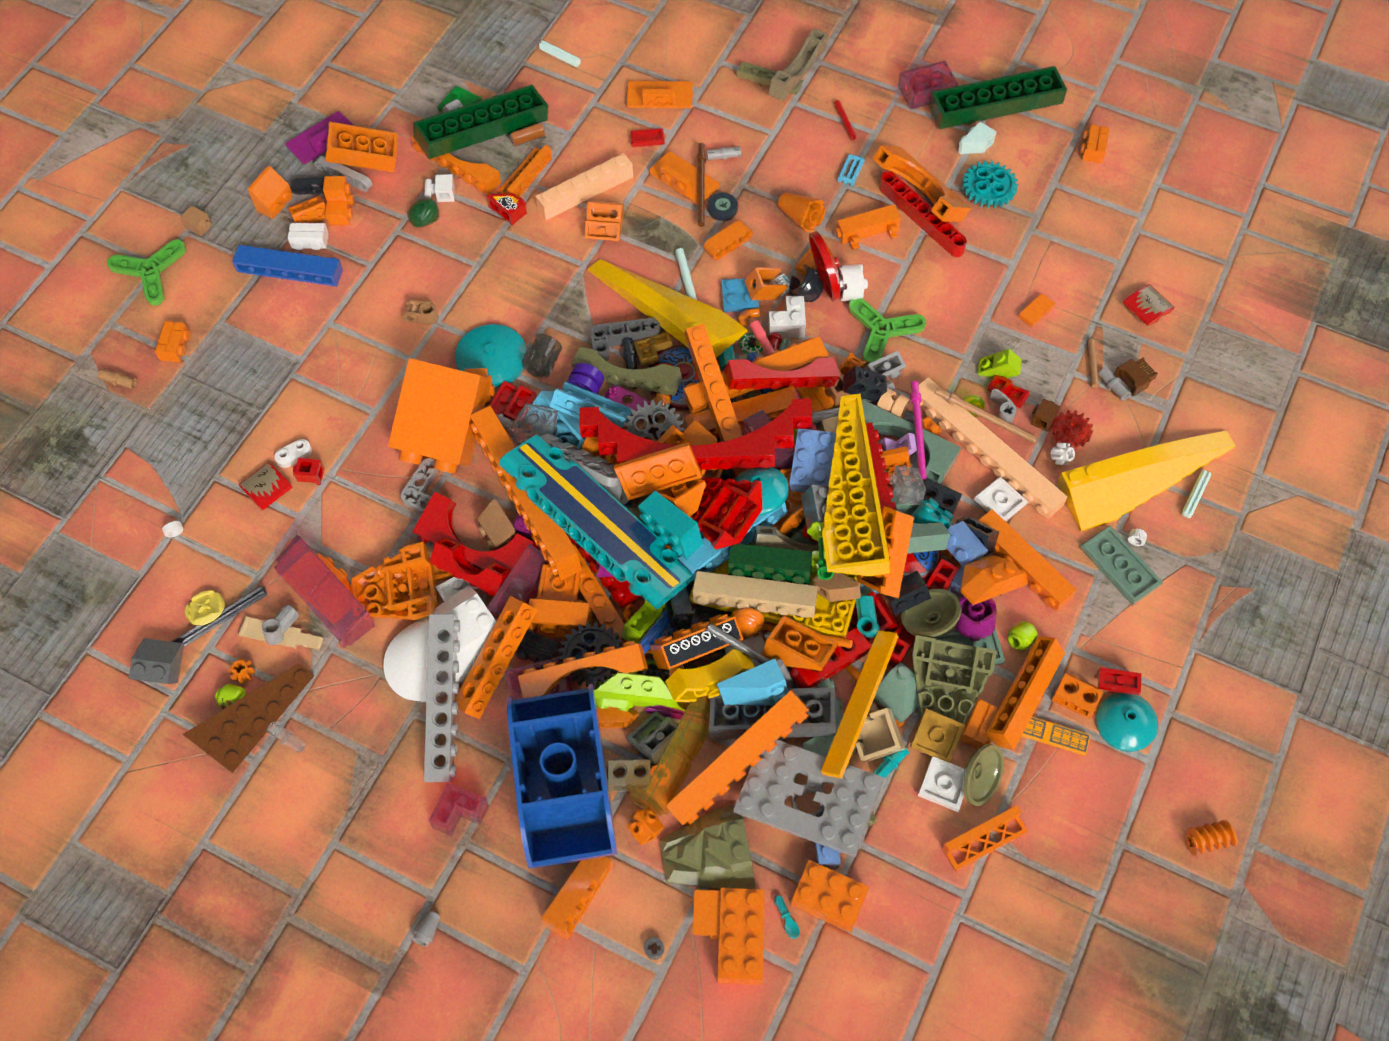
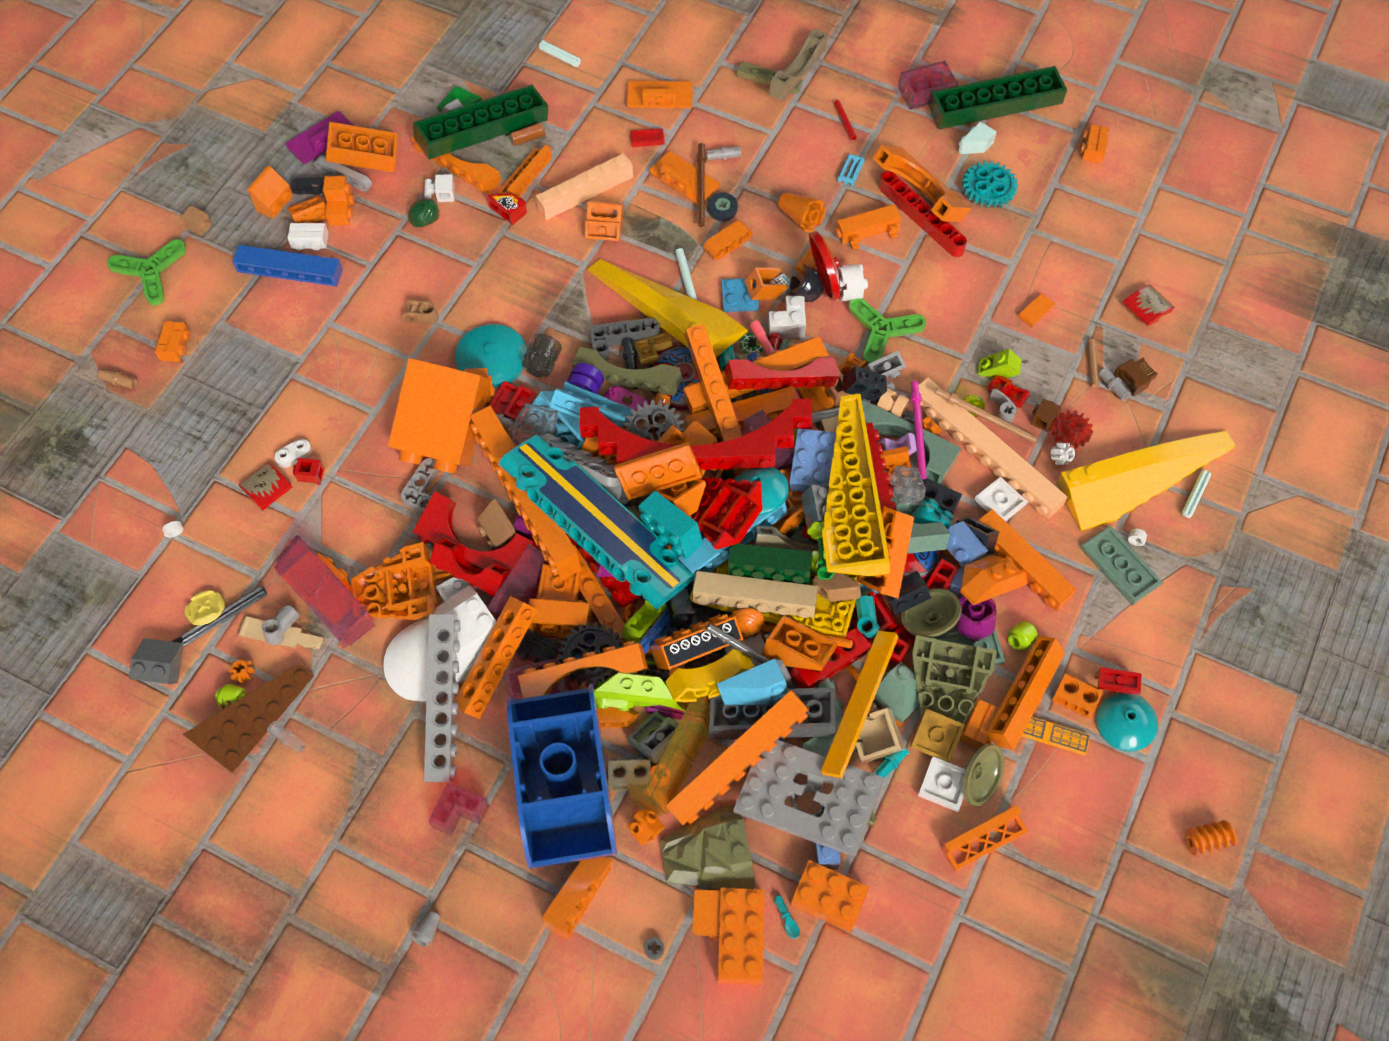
orange arm [737,308,760,326] -> none

